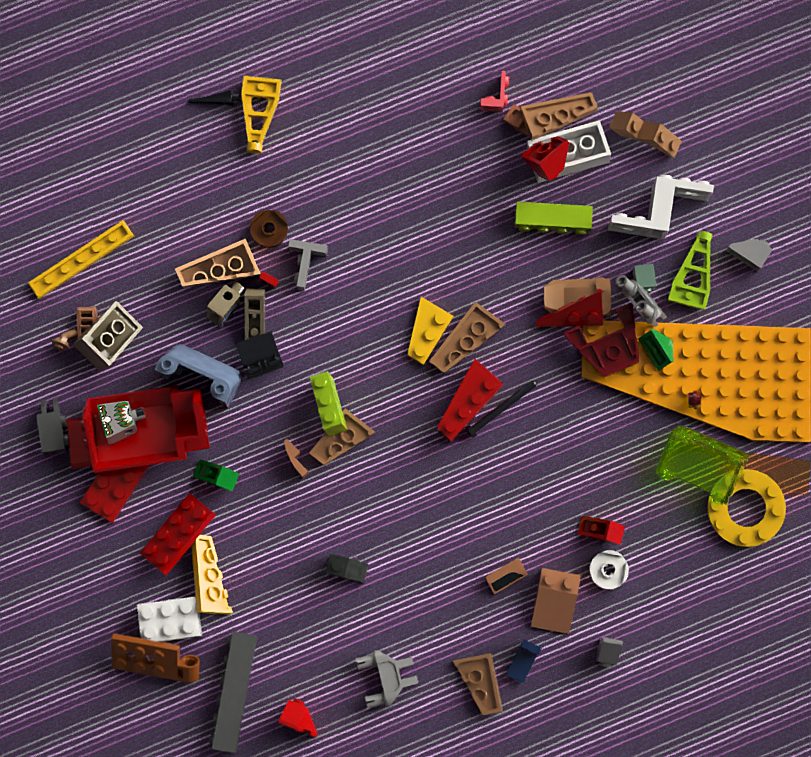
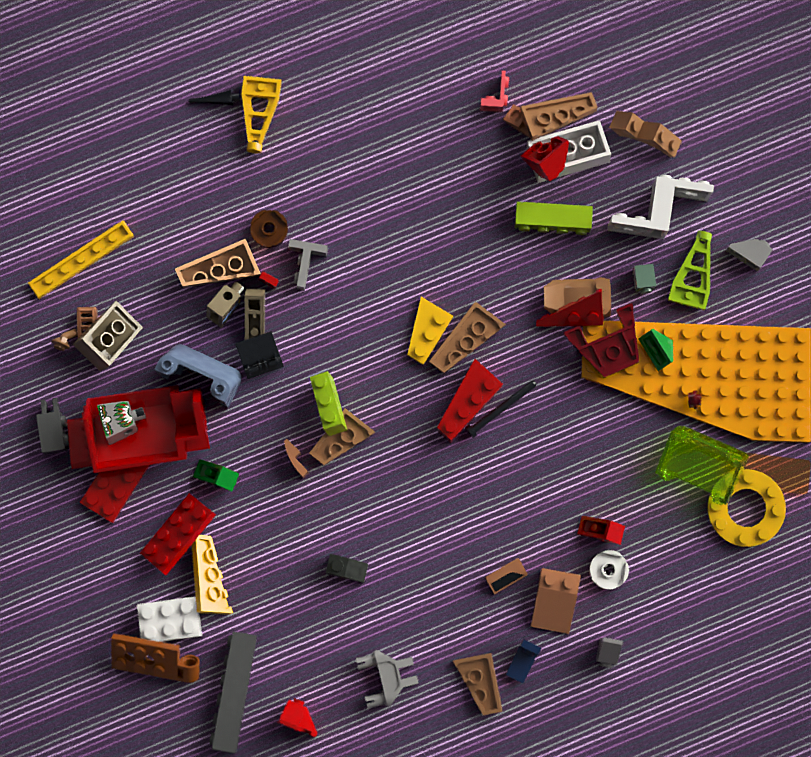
light grey connector [616,275,667,327] -> none

